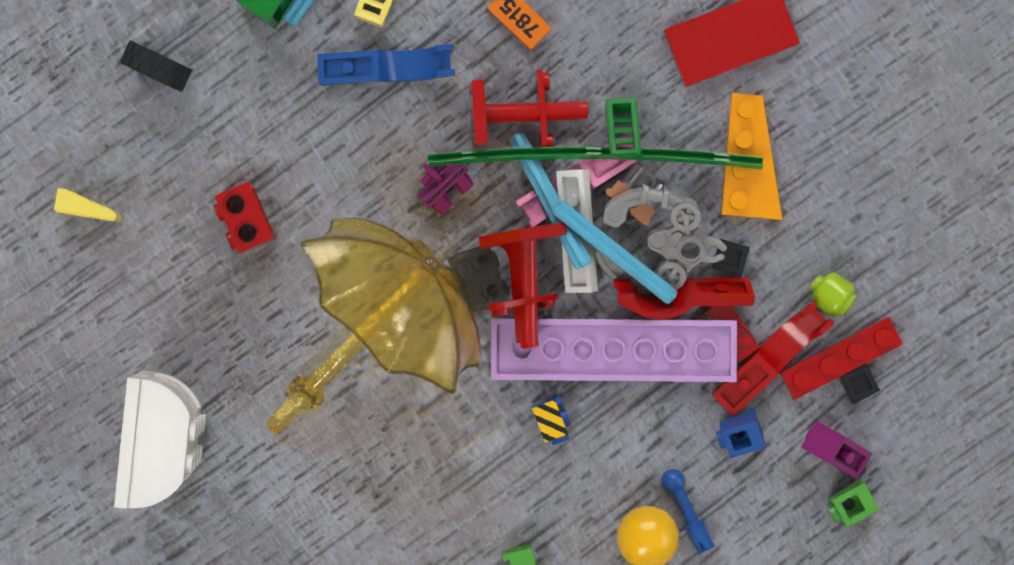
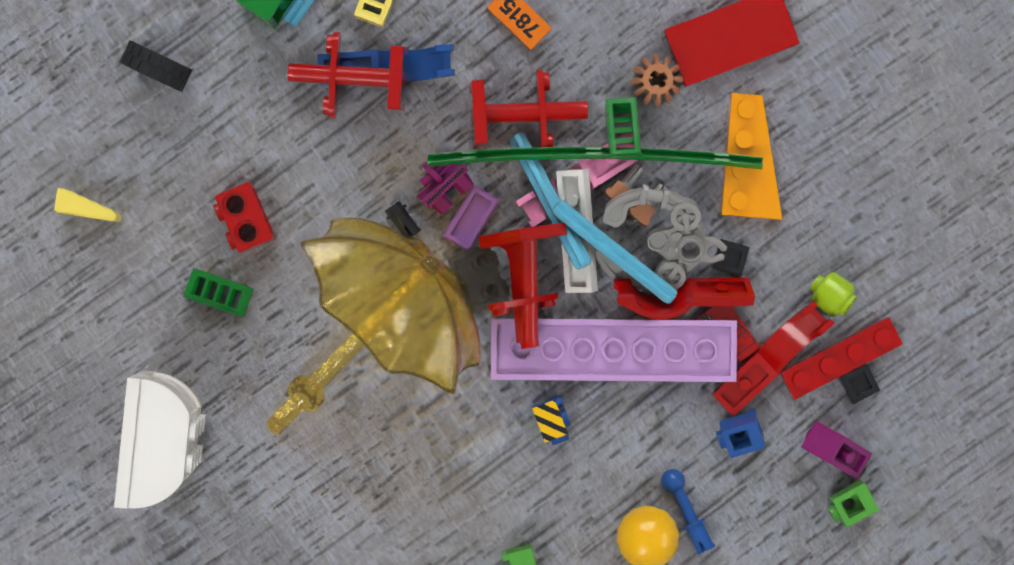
none -> green slope [183,268,254,317]
none -> red piece [287,32,408,118]
none -> black pin [385,201,421,241]
none -> medium lavender tile [442,185,500,252]
none -> nougat gear [630,54,683,107]

